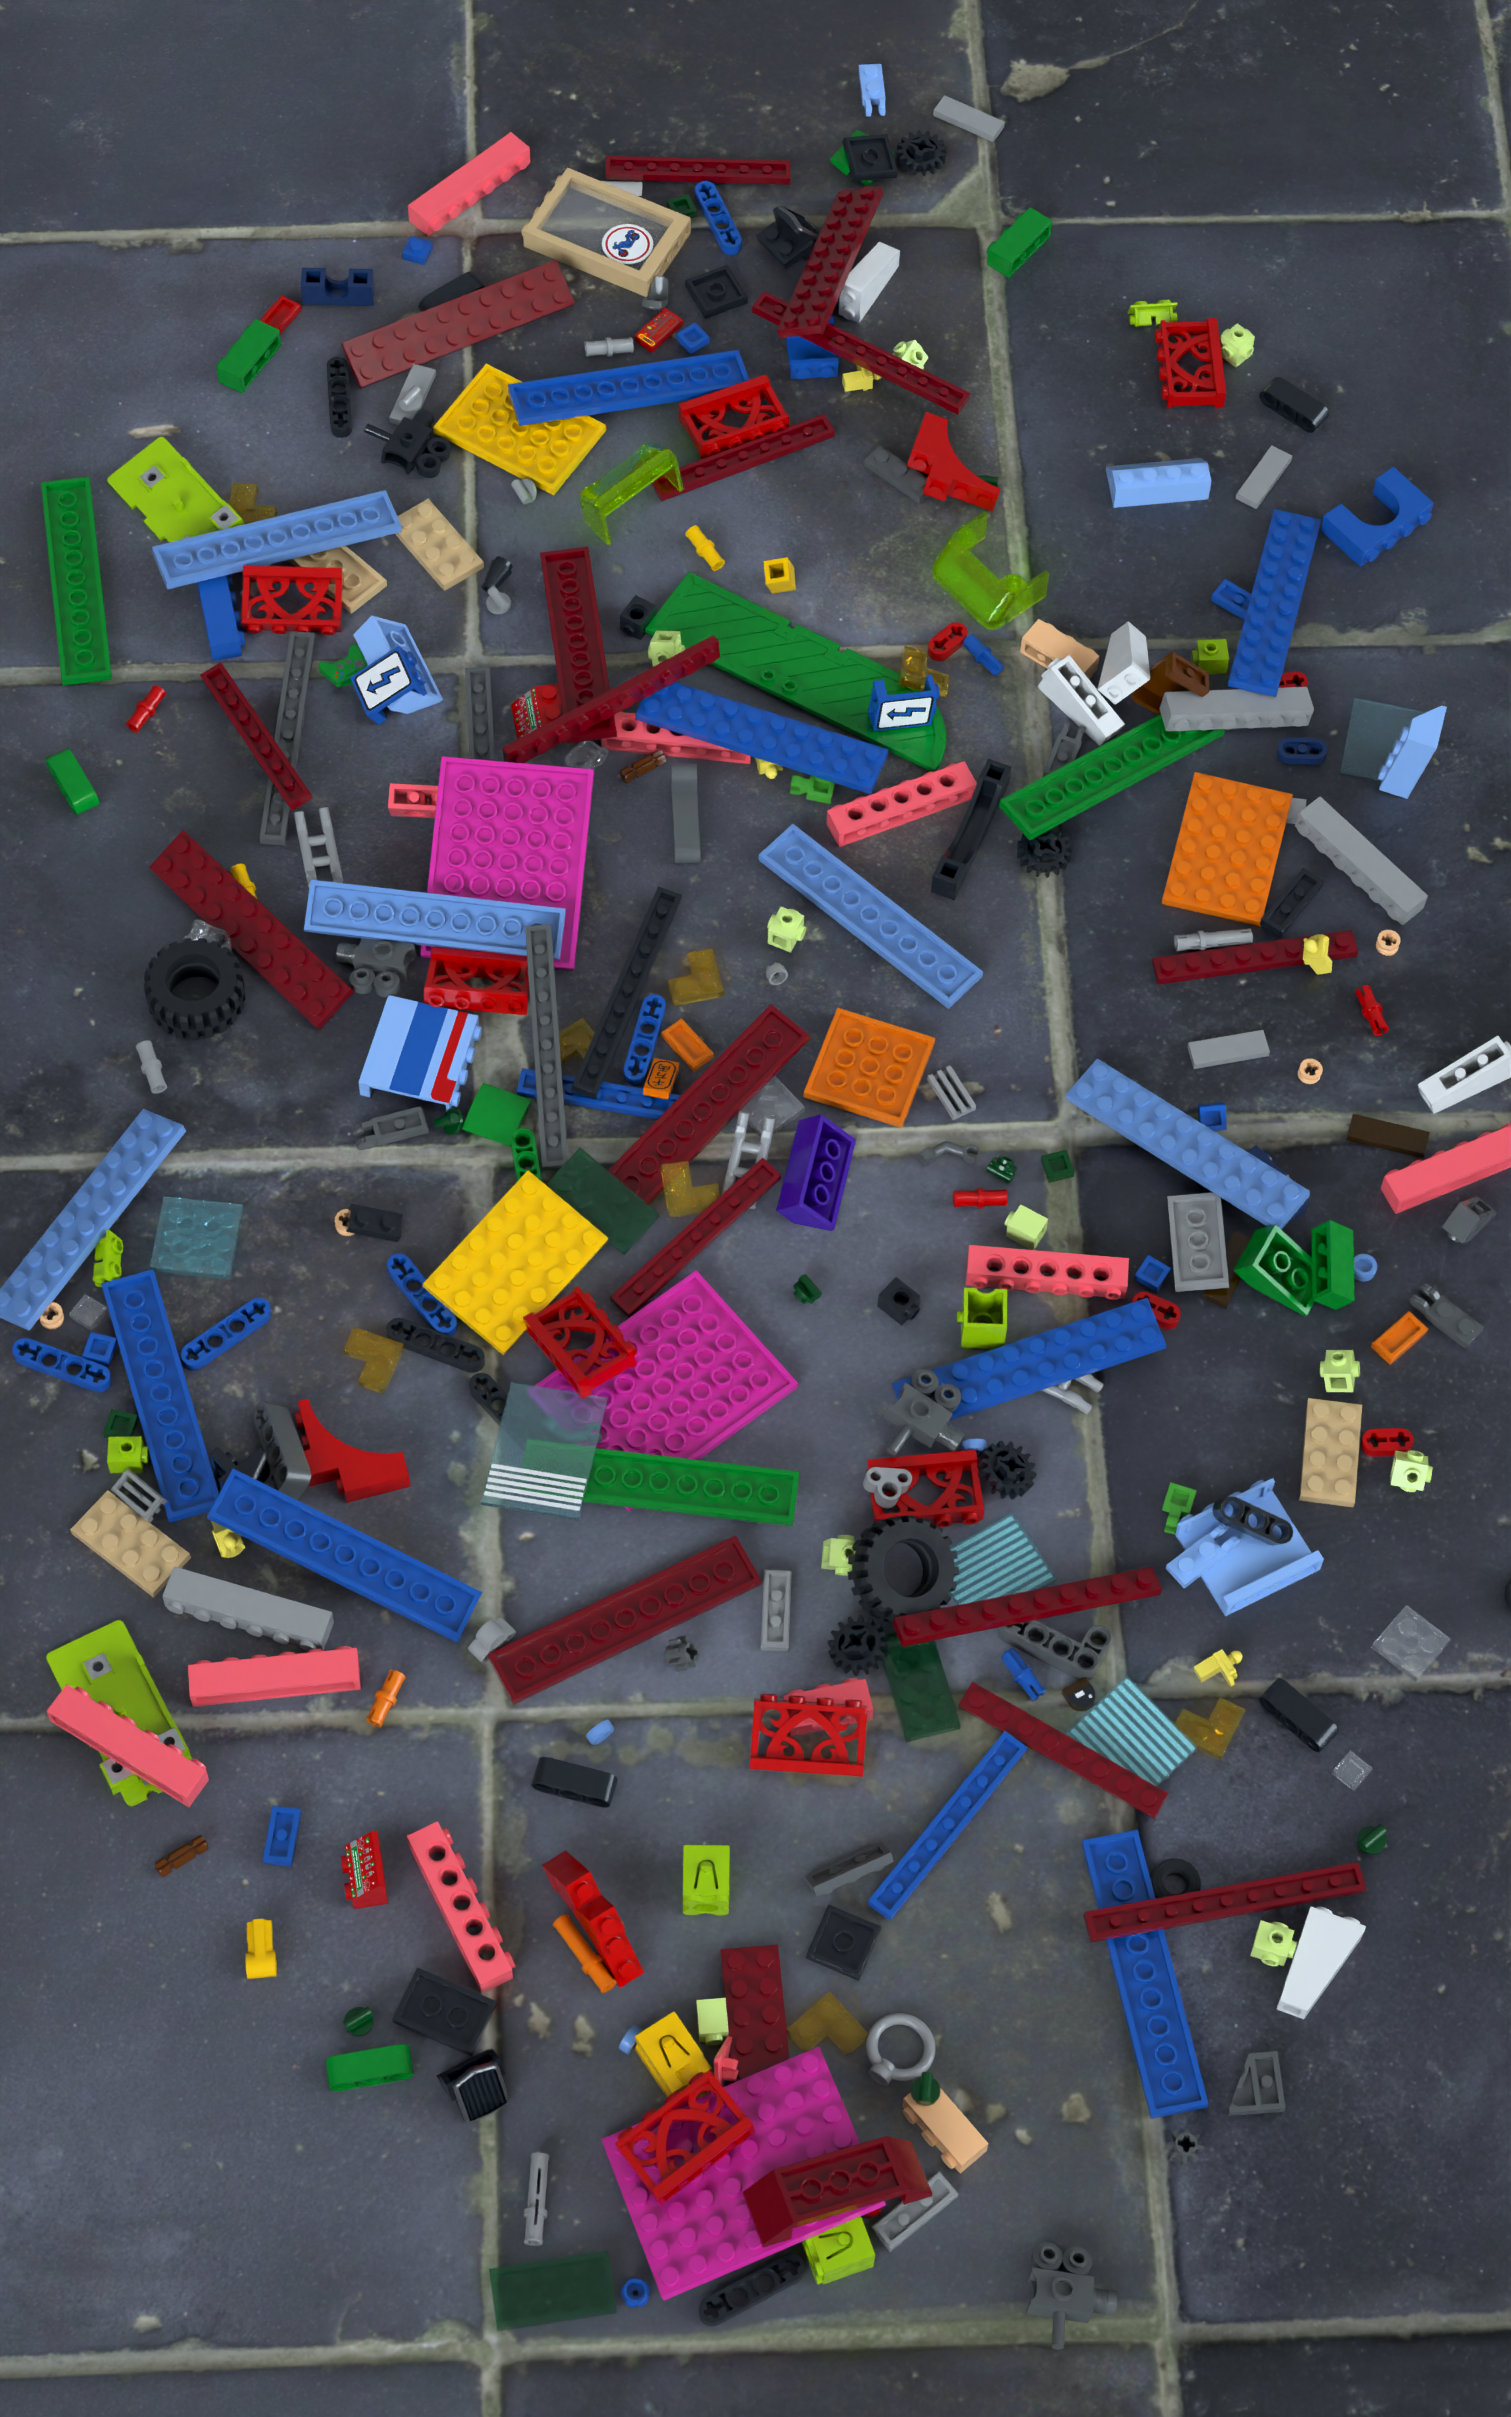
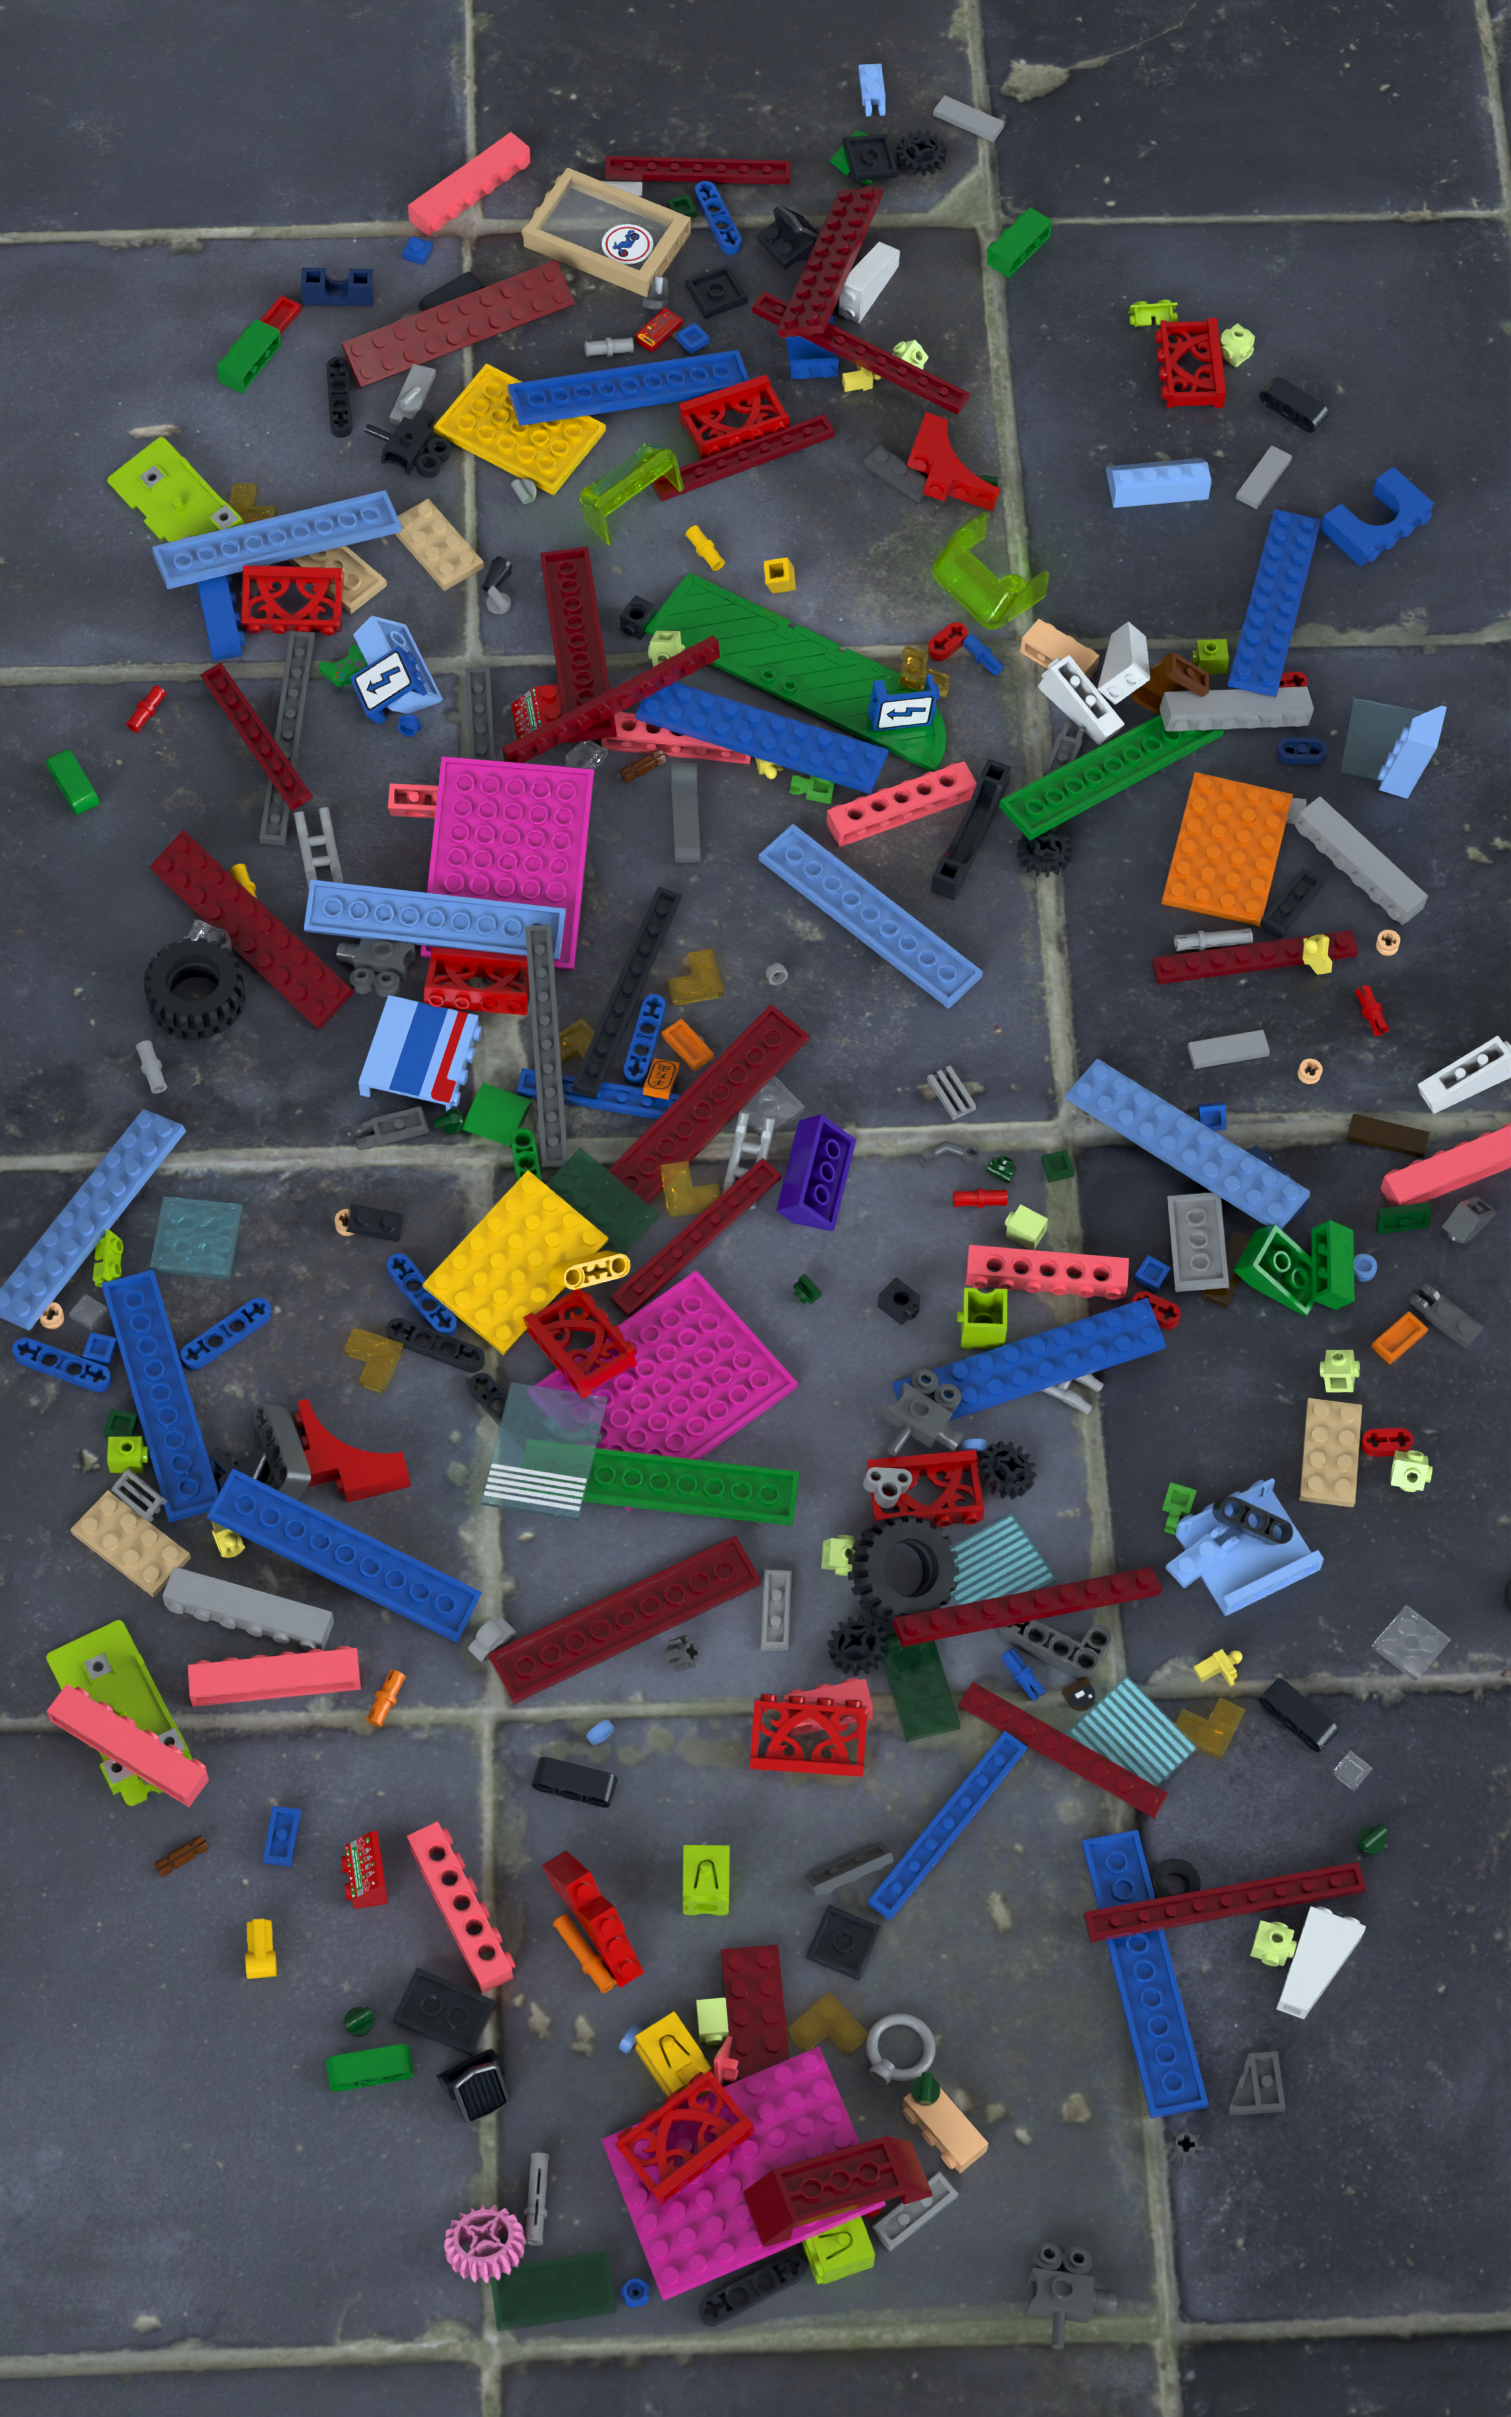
green plate [41,477,112,686] -> none
yellowish green brick [767,907,806,953] -> none
orange plate [803,1007,936,1128] -> none
blue plate [1211,579,1251,620] -> none
none -> blue plate [398,714,422,737]
none -> bright pink gear [444,2204,526,2283]
none -> yellow beam [550,1251,630,1290]
none -> dark green plate [1375,1202,1432,1235]

